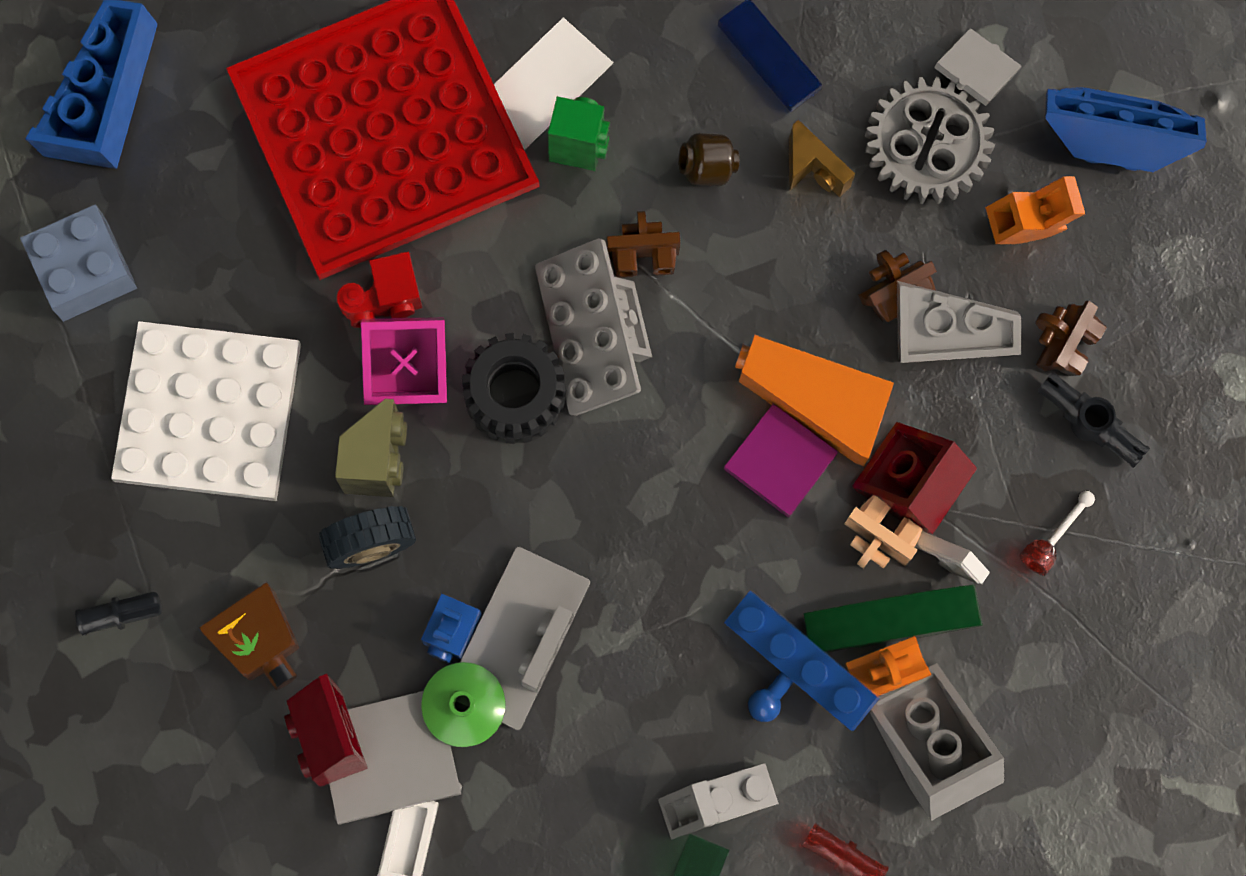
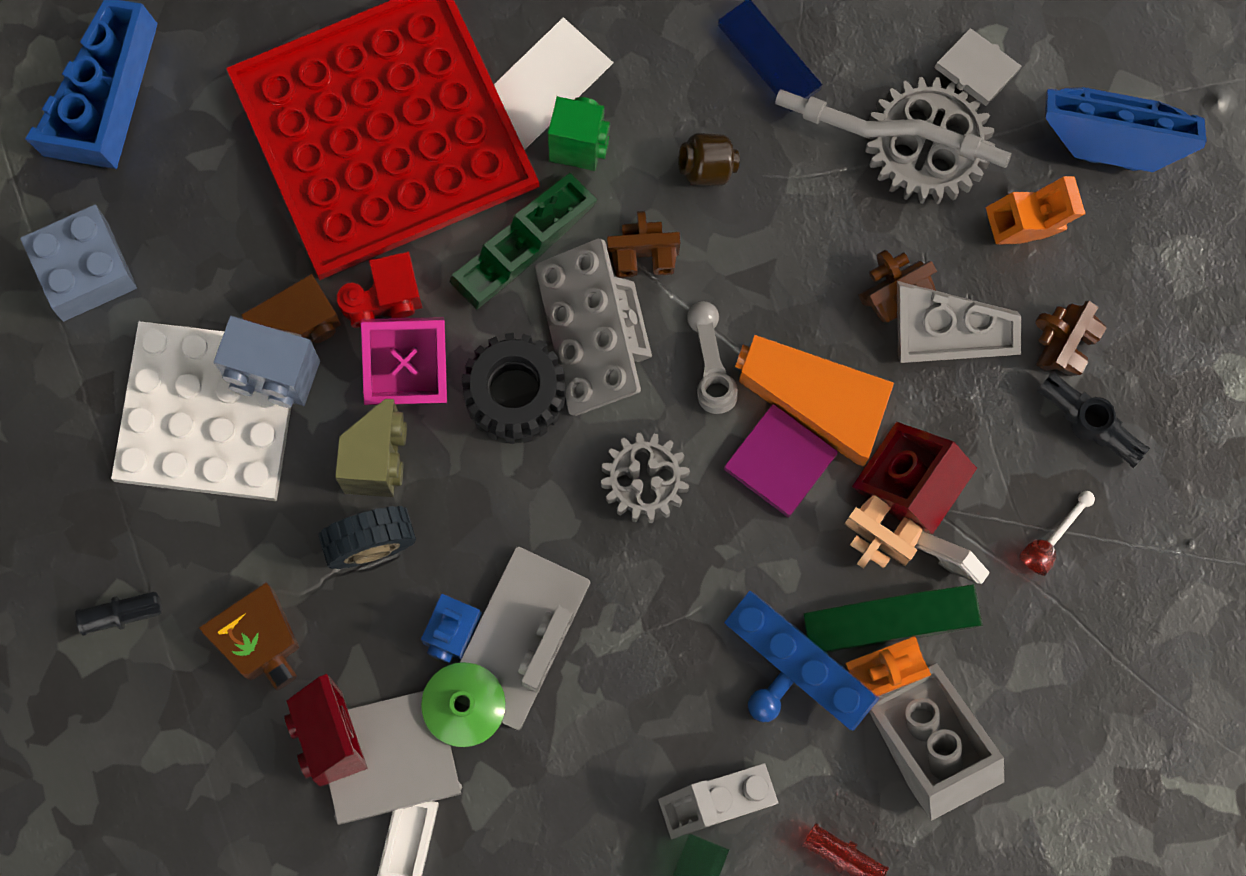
pearl gold slope [789,120,855,197] -> none
none -> sand blue brick [213,316,320,408]
none -> reddish brown slope [241,274,341,343]
none -> dark green slope [449,173,598,310]
none -> light grey gear [601,433,690,523]
none -> light grey piece [687,301,738,414]
none -> light grey bar [775,89,1012,168]

